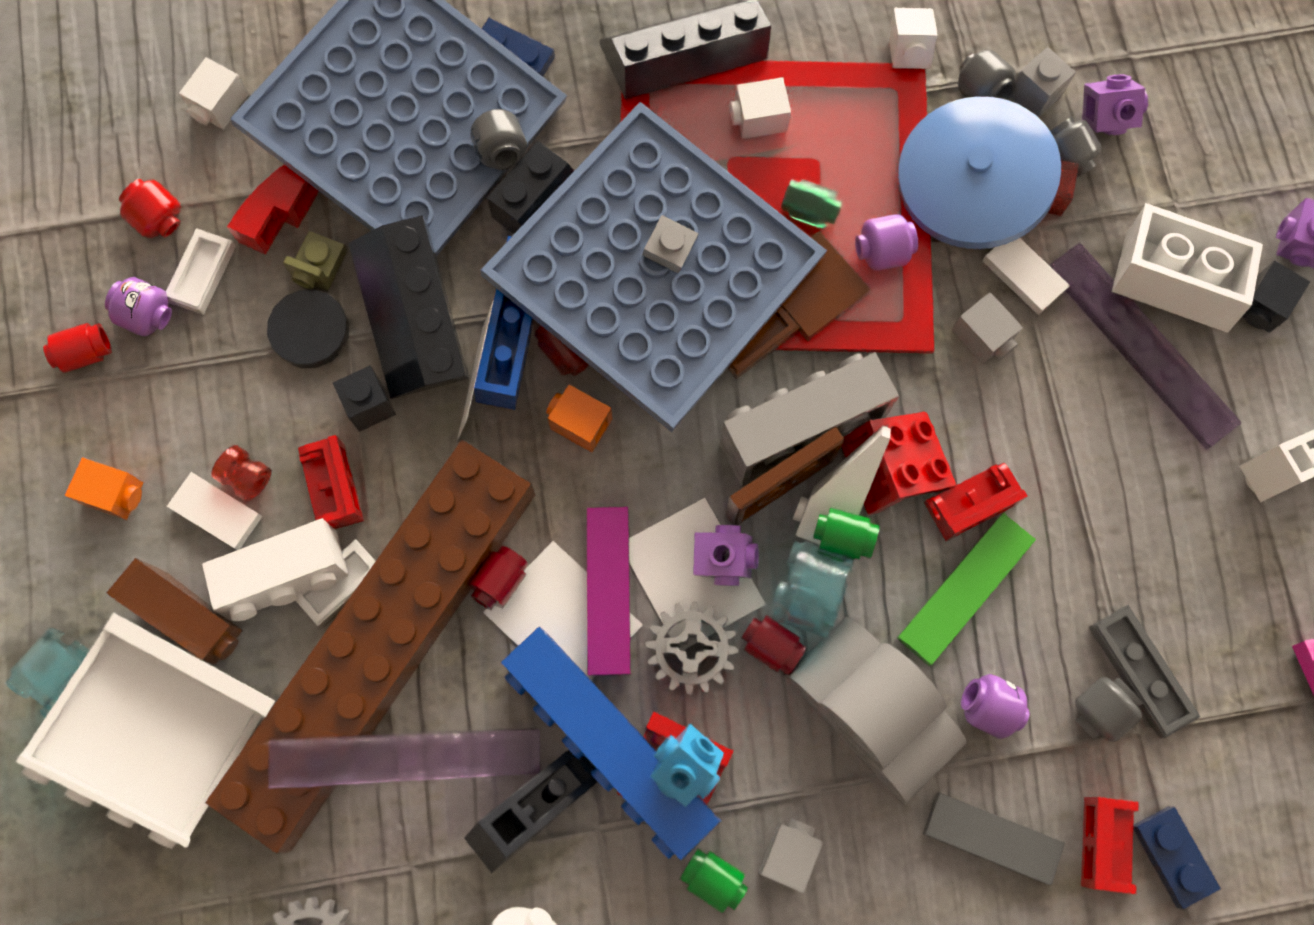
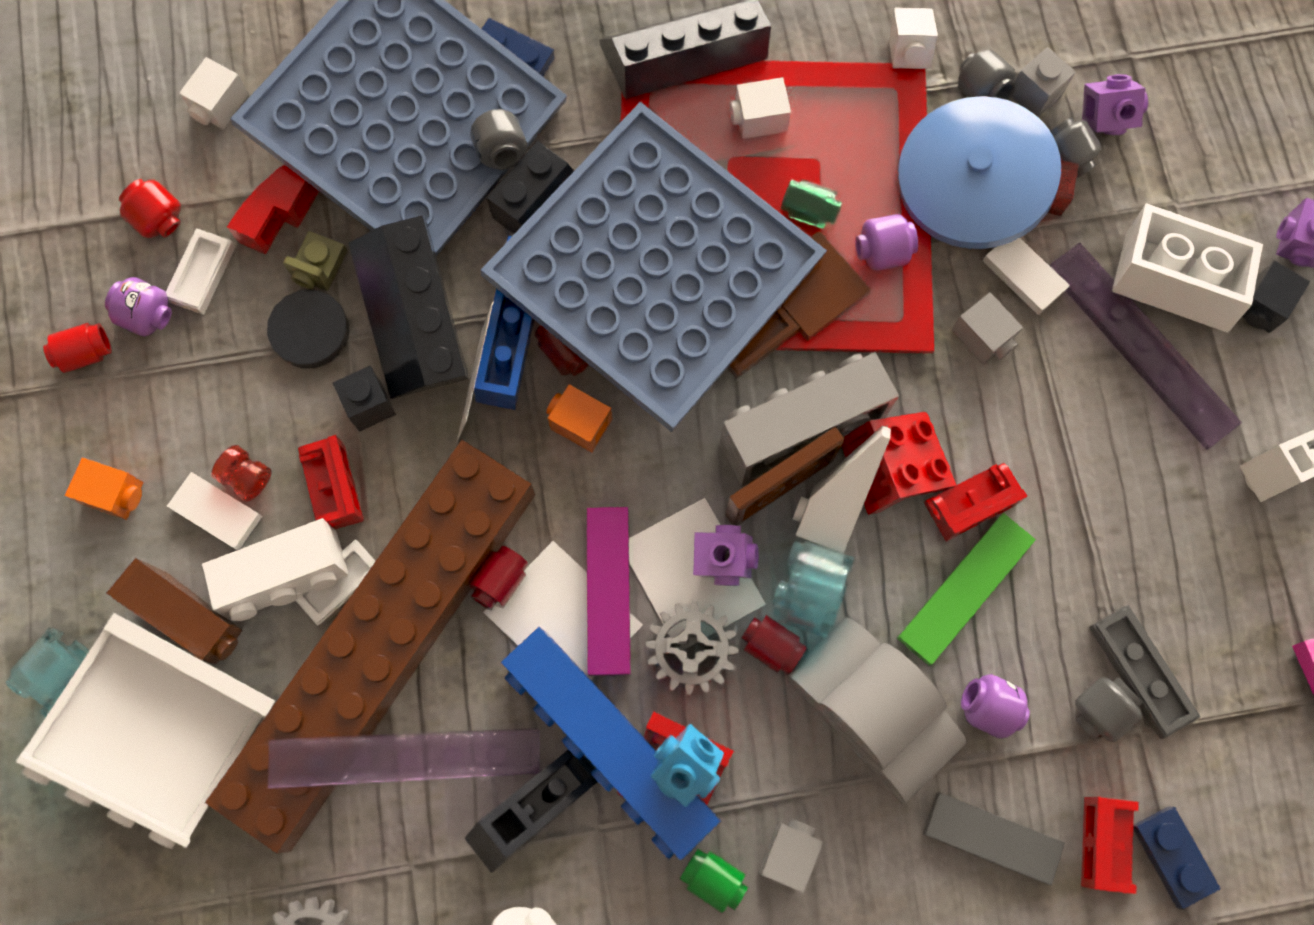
light grey plate [642,215,699,273] -> none
green brick [813,507,880,560] -> none

